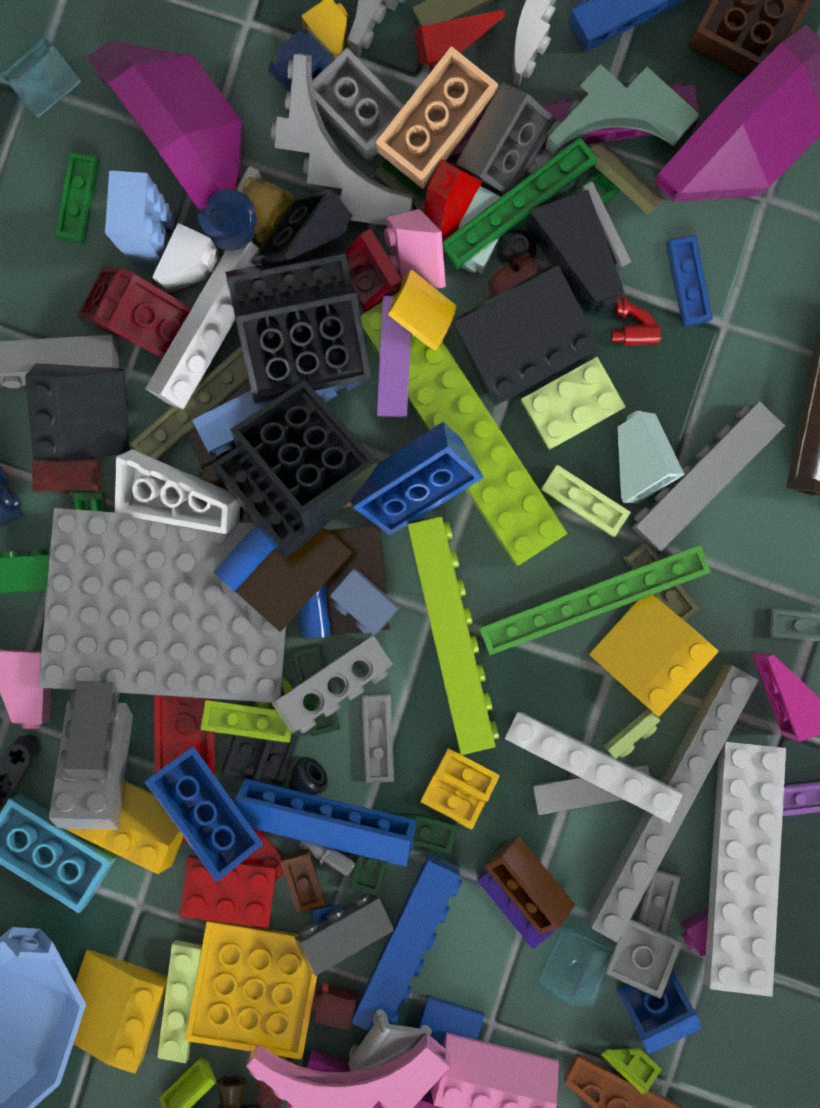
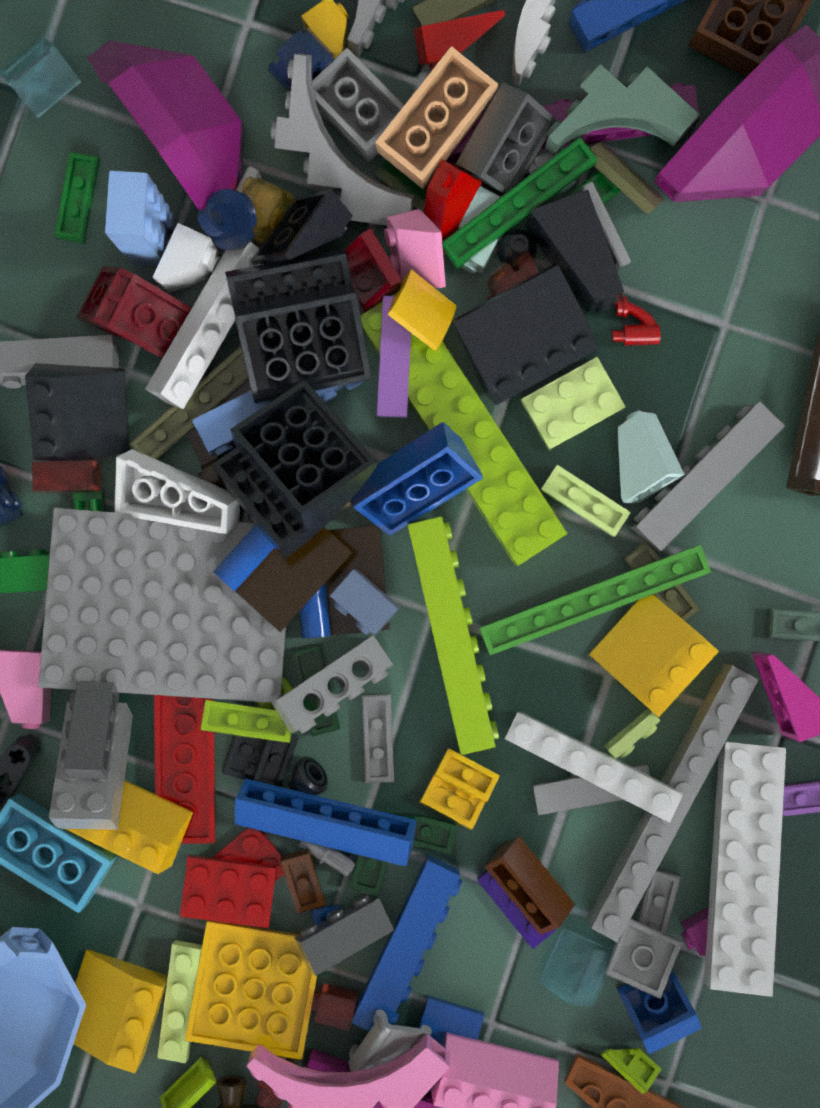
blue slope [144,746,263,882] -> none
blue tile [666,235,713,327] -> none

